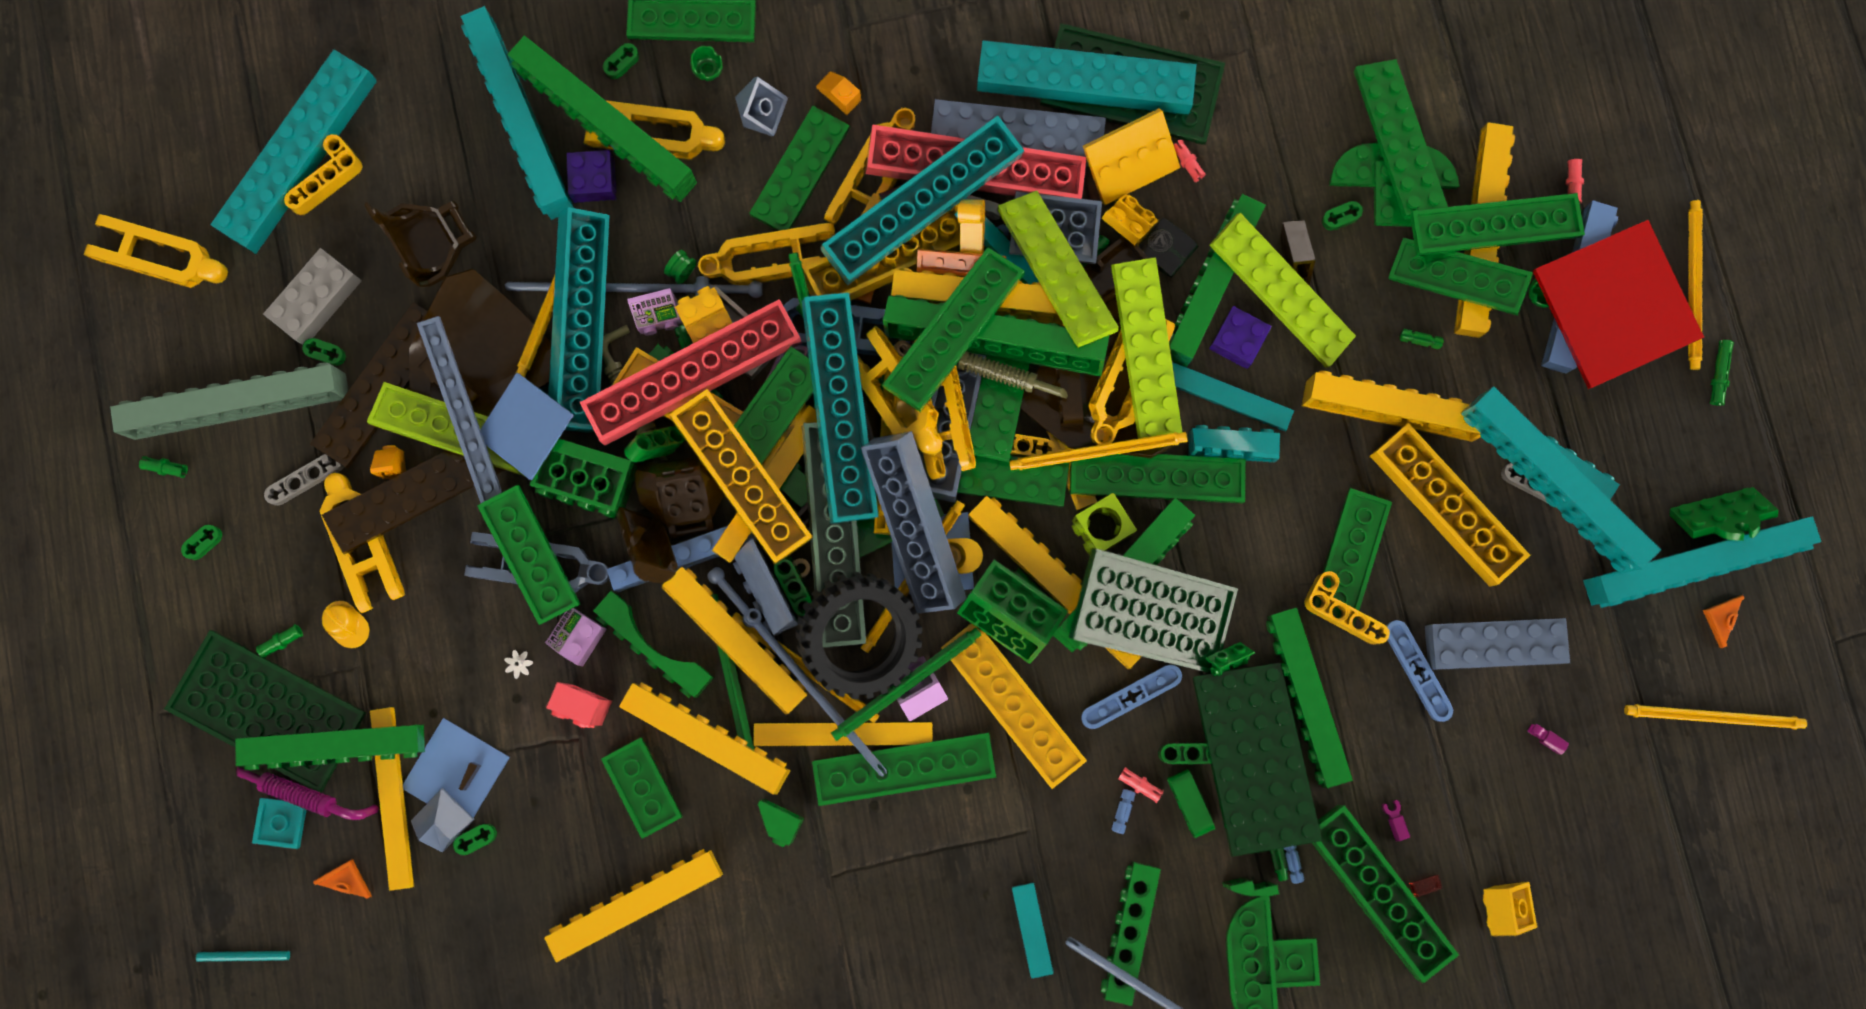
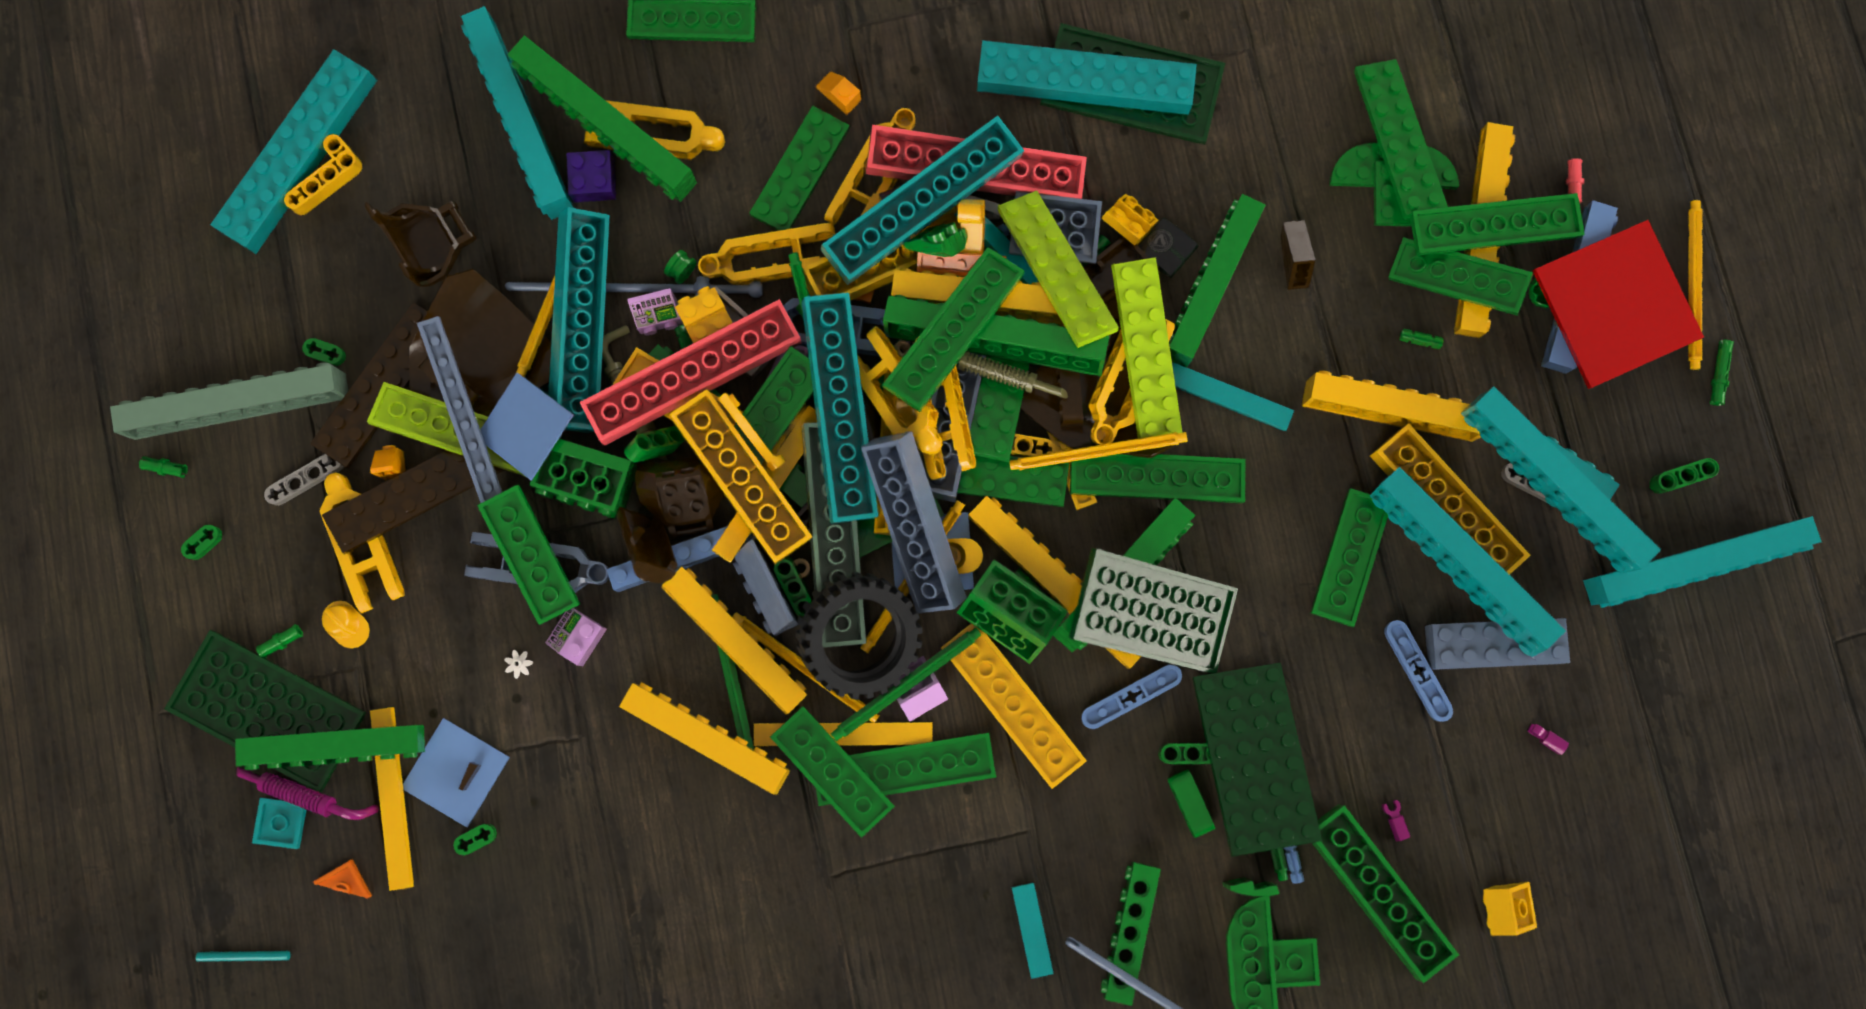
yellow piece [83,214,228,288] -> none
light grey brick [263,248,362,345] -> none
sand blue slope [411,788,474,852] -> none
yellow brick [544,849,723,962] -> none
coral brick [546,682,612,728] -> none
green arch [594,591,715,698] -> none
green plate [601,737,683,839] -> none
green beam [603,43,639,80] -> none
green hair [690,46,723,81] -> none
sand blue bar [707,567,887,776] -> none
sand blue slope [735,77,788,136] -> none
green slope [758,799,804,847] -> none
sand blue brick [931,99,1106,166] -> none
lime brick [1071,493,1137,555] -> none
yellow plate [1082,109,1180,205] -> none
medium blue axle [1112,789,1136,834] -> none
coral pin [1118,767,1164,803] -> none
coral pin [1173,140,1206,182] -> none
teal wedge [1188,425,1280,462] -> none
green hinge [1206,642,1255,677] -> none
dark purple brick [1209,306,1272,369] -> none
lime plate [1210,213,1356,368] -> none
green brick [1266,608,1353,788] -> none
yellow beam [1304,571,1390,644] -> none
green beam [1322,201,1363,231] -> none
clear red piece [1410,874,1443,897] -> none
yellow piece [1624,704,1807,730] -> none
green plate [1669,487,1779,541] -> none
orange tile [1703,595,1744,648] -> none
none -> yellow plate [718,393,785,472]
none -> green plate [770,706,895,838]
none -> green slope [903,222,967,257]
none -> teal brick [1370,467,1566,657]
none -> green beam [1649,458,1719,494]

